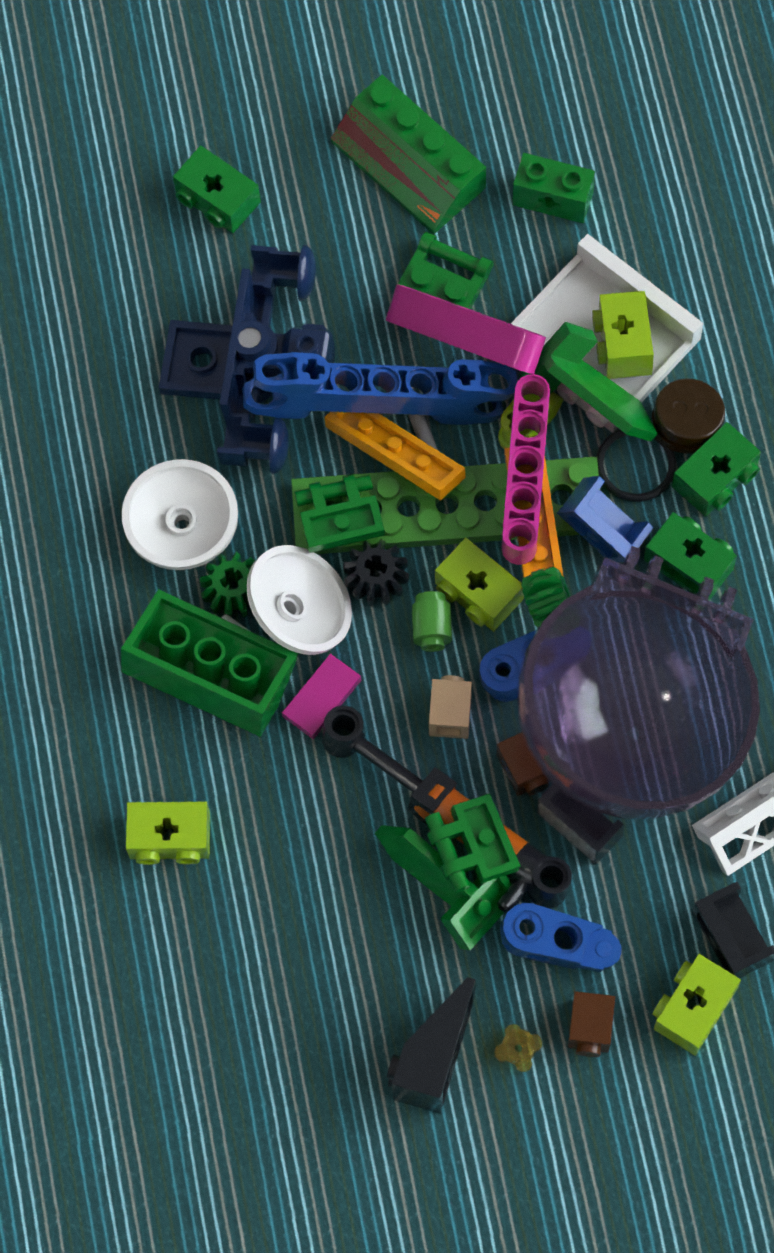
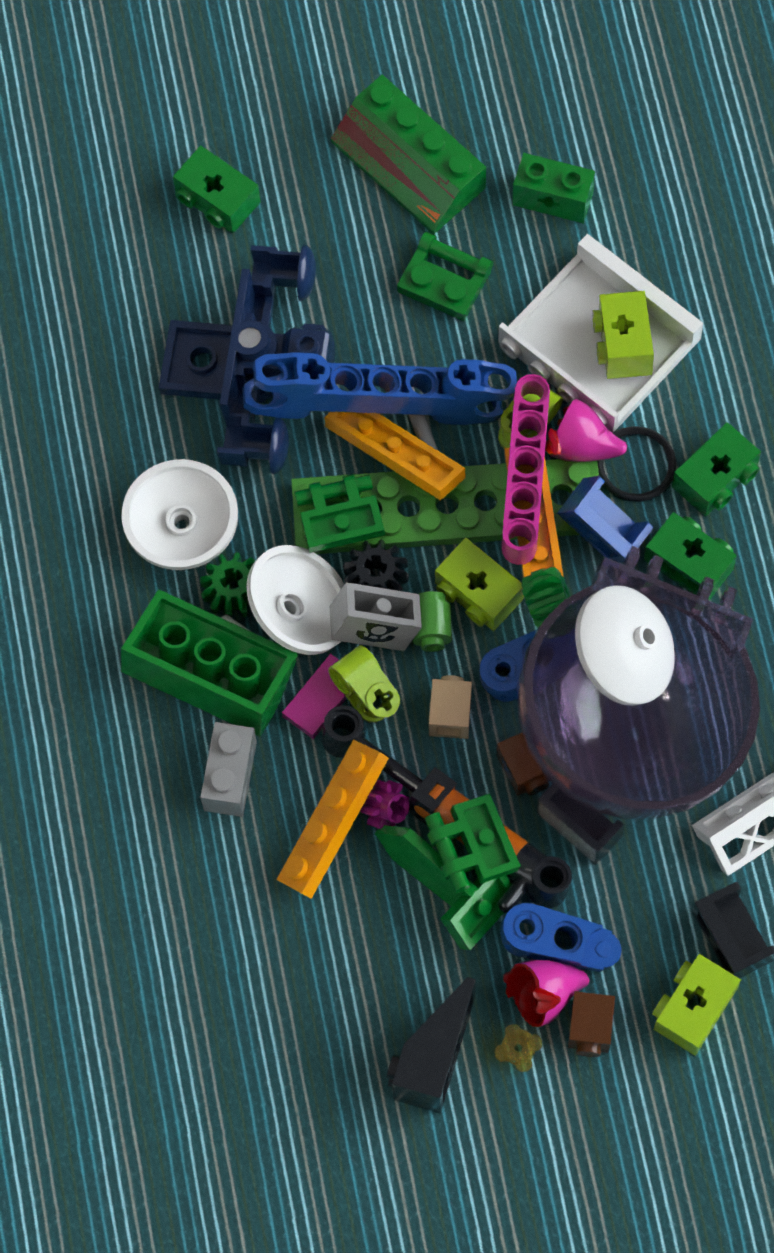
lime brick [126,802,210,865] -> none
dark pink beam [385,284,546,374] -> none
green piece [519,322,658,442] -> none
dark brown head [651,378,725,454] -> none
none -> light grey brick [200,722,257,817]
none -> light orange plate [276,740,389,899]
none -> lime piece [328,645,400,723]
none -> light grey brick [329,582,422,651]
none -> magenta gear [360,780,409,829]
none -> hat [503,960,590,1027]
none -> dark pink hat [545,399,627,462]
none -> white dish [575,586,675,706]

